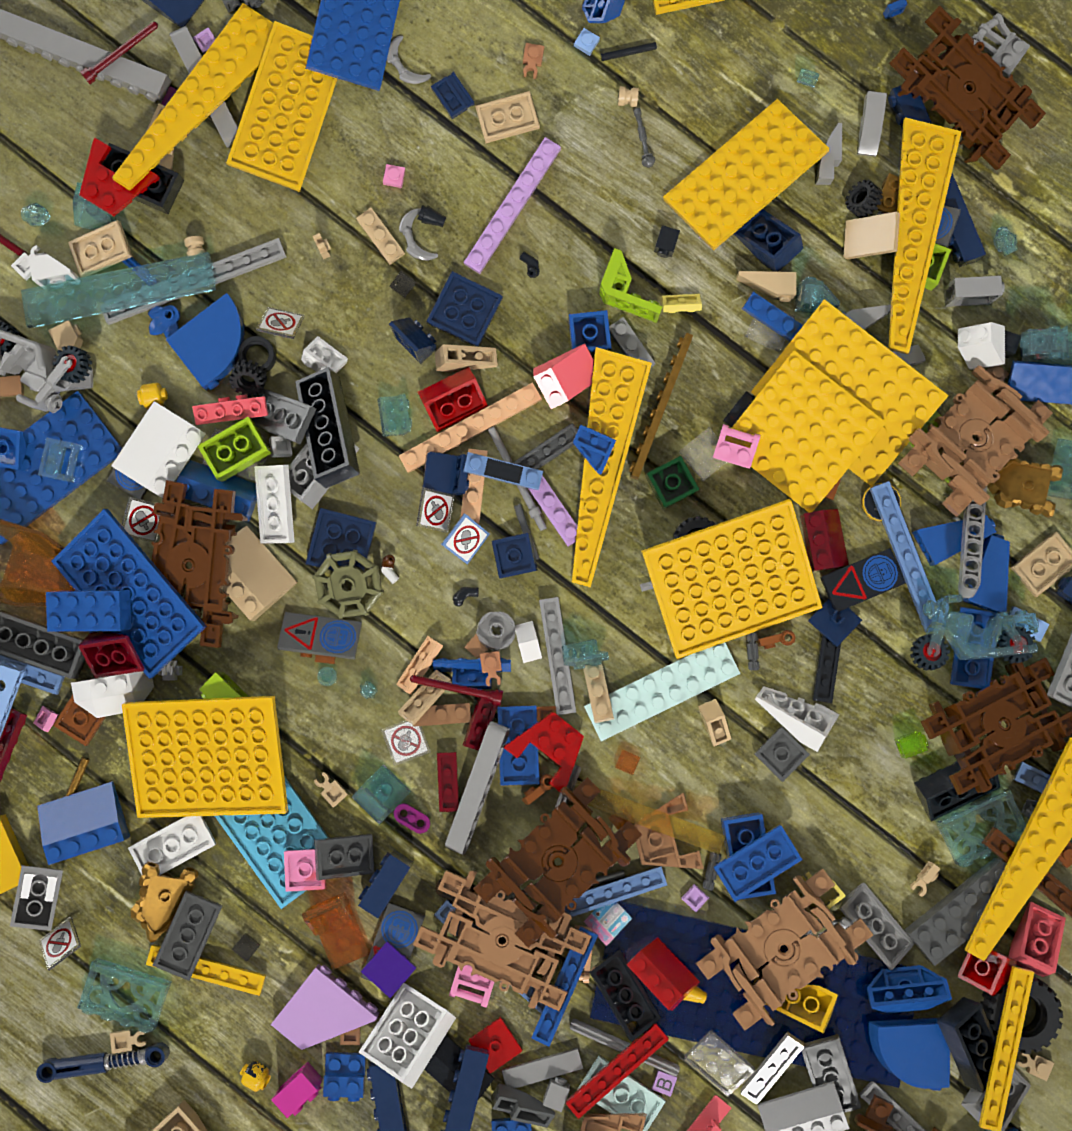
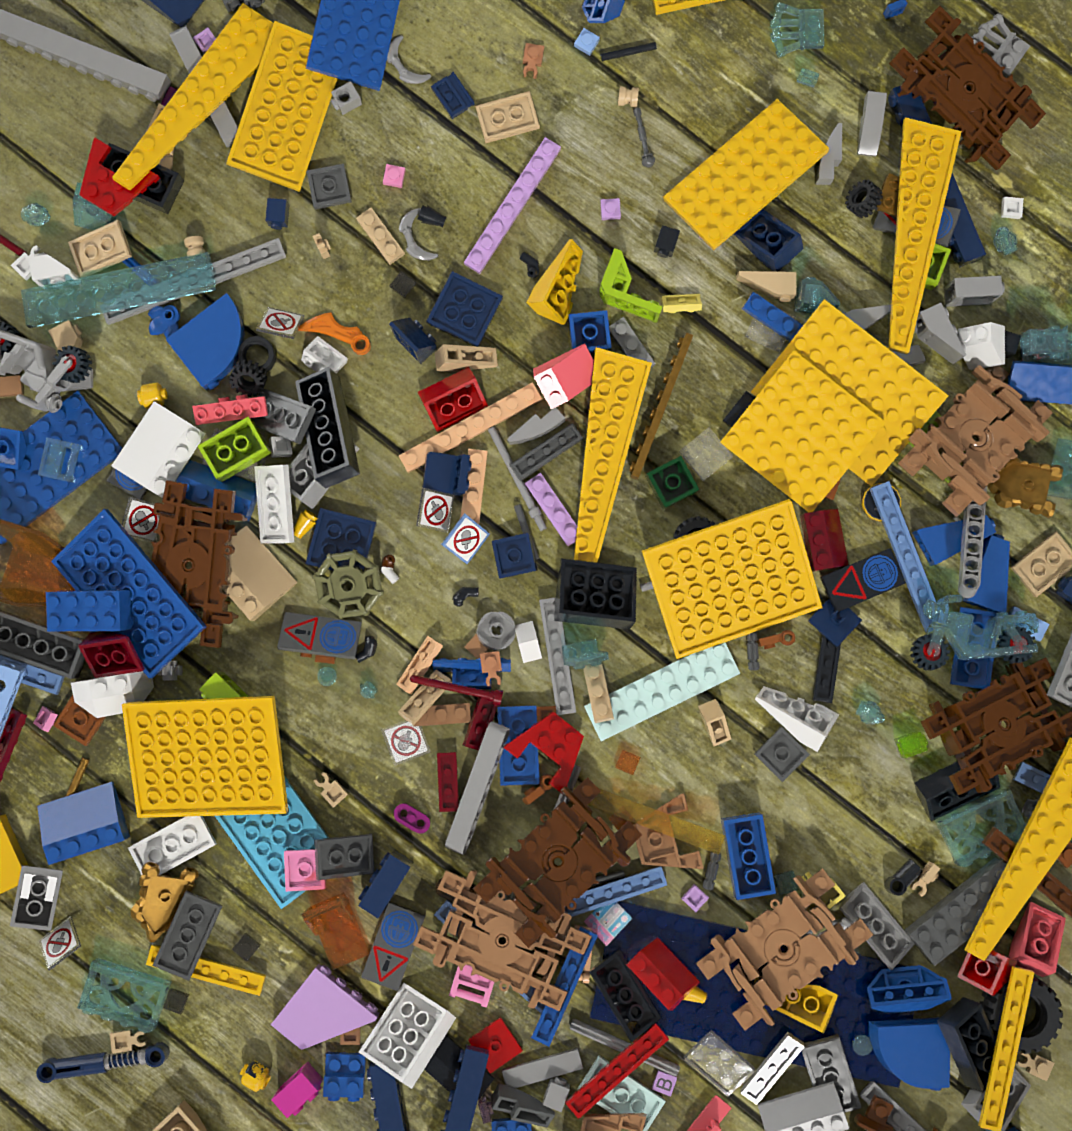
dark red piece [80,21,158,85] -> none
clear light blue slope [352,764,411,825] -> none
dark purple tile [361,941,417,998] -> none
clear light blue bracket [377,394,412,437] -> none
plate [463,452,543,491] -> none
blue wing [572,425,616,475] -> none
bright pink plate [713,424,761,469] -> none
blue plate [713,825,802,902] -> none
tan tile [843,212,900,260] -> none
none -> clear smoke tile [163,988,190,1015]
none -> dark blue brick [265,198,290,230]
none -> yellow cone [293,509,318,539]
none -> orange piece [297,312,371,355]
none -> dark grey plate [307,163,352,210]
none -> light grey brick [331,81,362,115]
none -> black arm [356,636,378,663]
none -> plate [478,1096,494,1124]
none -> light grey slope [507,407,565,445]
none -> yellow wedge [526,239,583,325]
none -> black slope [554,558,637,630]
none -> lavender plate [600,198,621,220]
none -> clear light blue plate [770,3,824,58]
none -> clear light blue tile [774,870,799,895]
none -> clear light blue plate [852,1035,872,1056]
none -> clear light blue rock [856,700,885,724]
none -> black piece [884,859,923,896]
none -> light grey slope [914,303,966,364]
none -> white plate [1001,197,1024,219]

